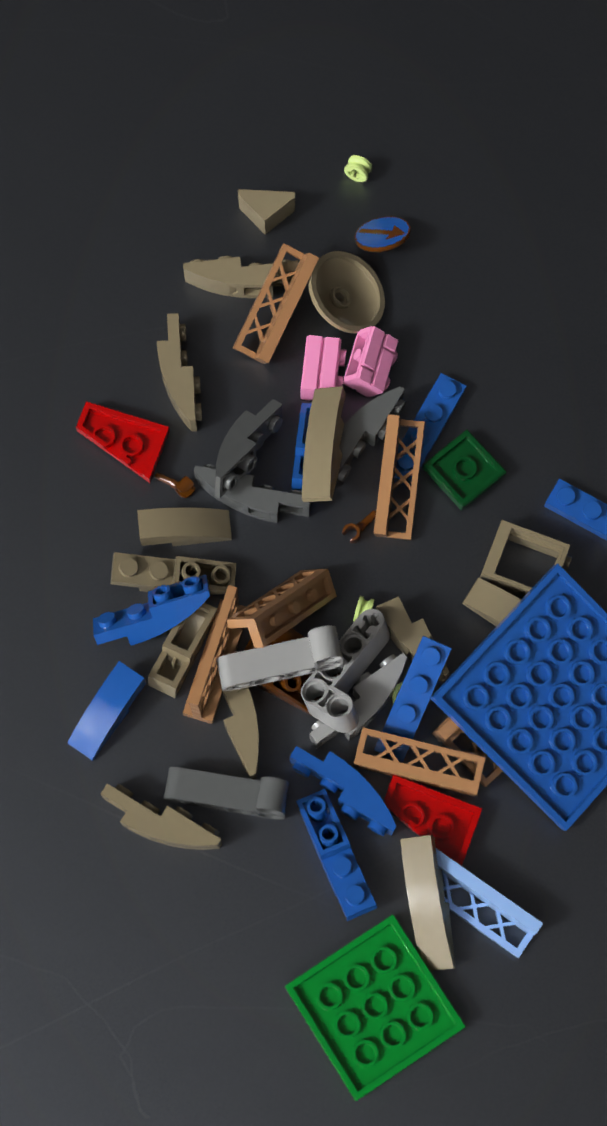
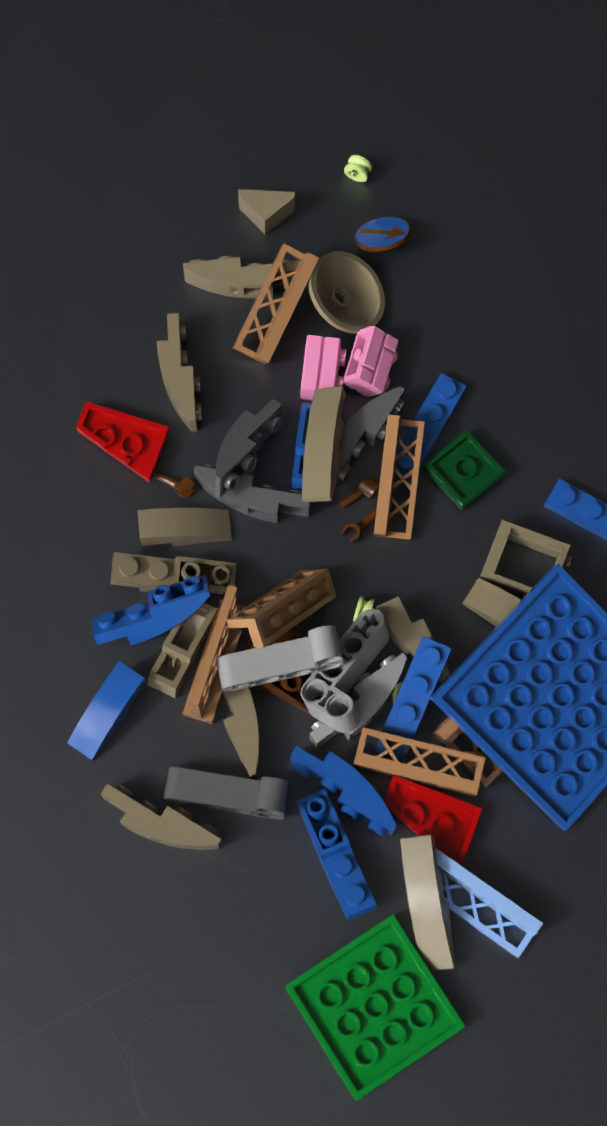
none -> reddish brown hand [339,478,379,509]

